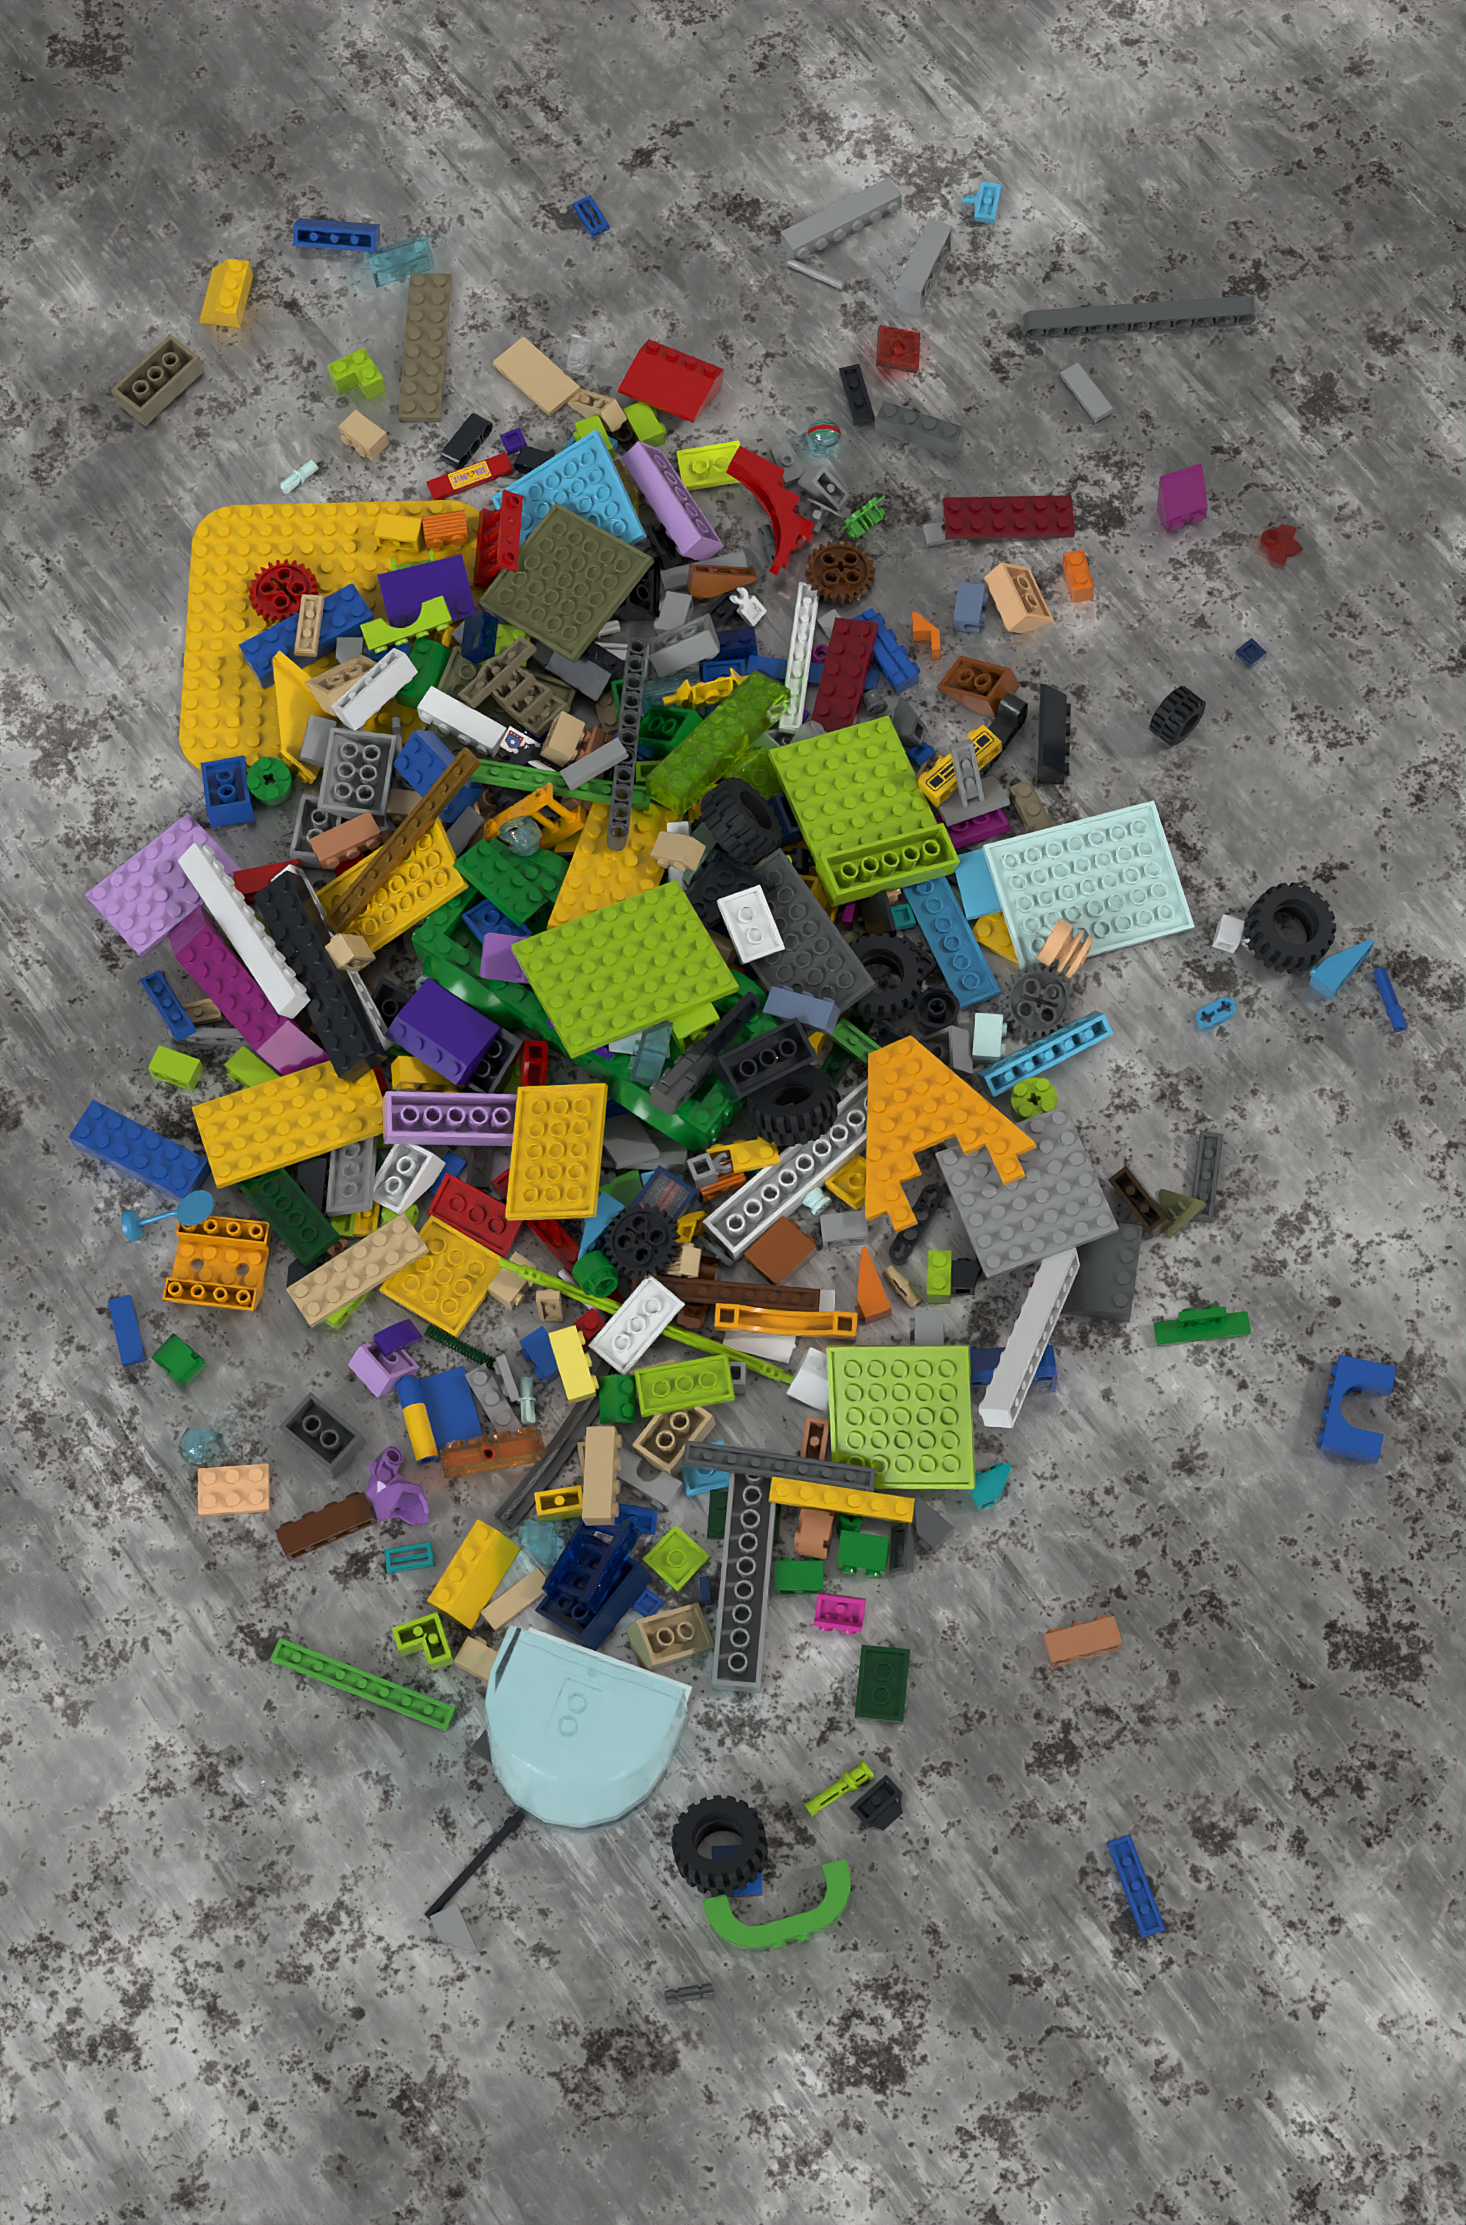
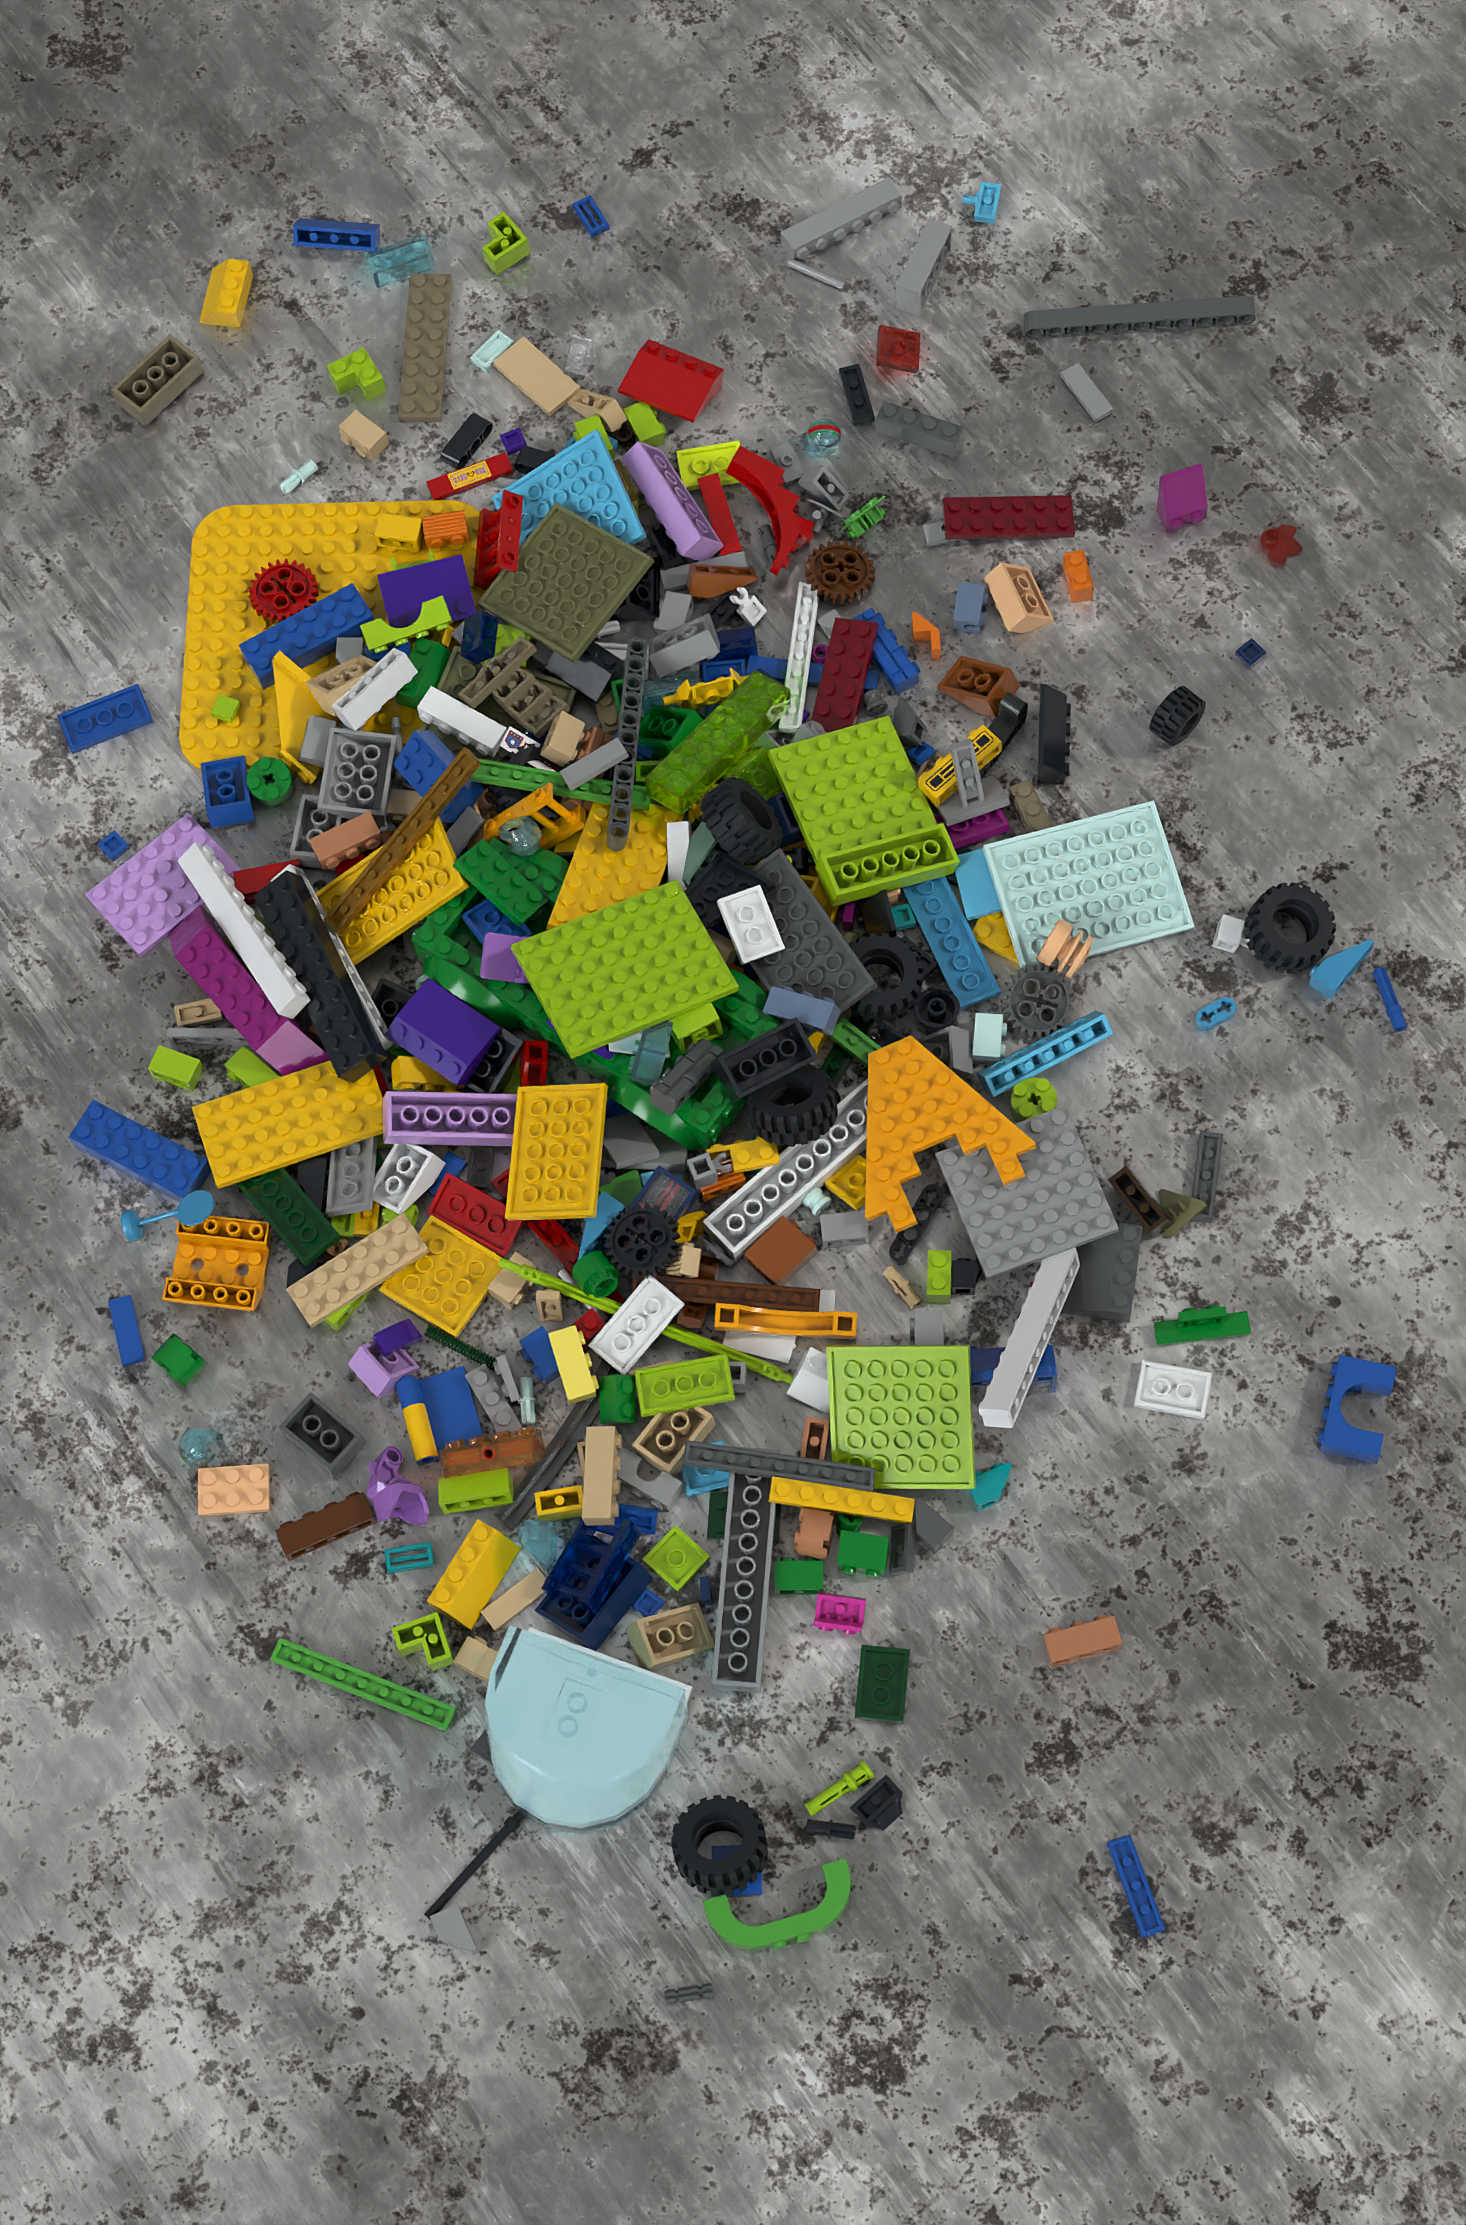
blue tile [140,970,196,1041] -> none
tan tile [294,594,325,657] -> none
tan brick [325,933,376,971] -> none
tan brick [650,831,706,872] -> none
black plate [703,991,762,1057] -> none
orange slope [854,1246,892,1325] -> none
none -> blue tile [57,684,154,754]
none -> blue tile [98,830,130,862]
none -> lime tile [211,694,241,723]
none -> lime brick [438,1467,514,1514]
none -> light aqua tile [470,330,514,373]
none -> lime brick [482,212,530,275]
none -> red tile [697,473,742,556]
none -> black axle [806,1819,856,1840]
none -> white tile [1134,1360,1212,1420]

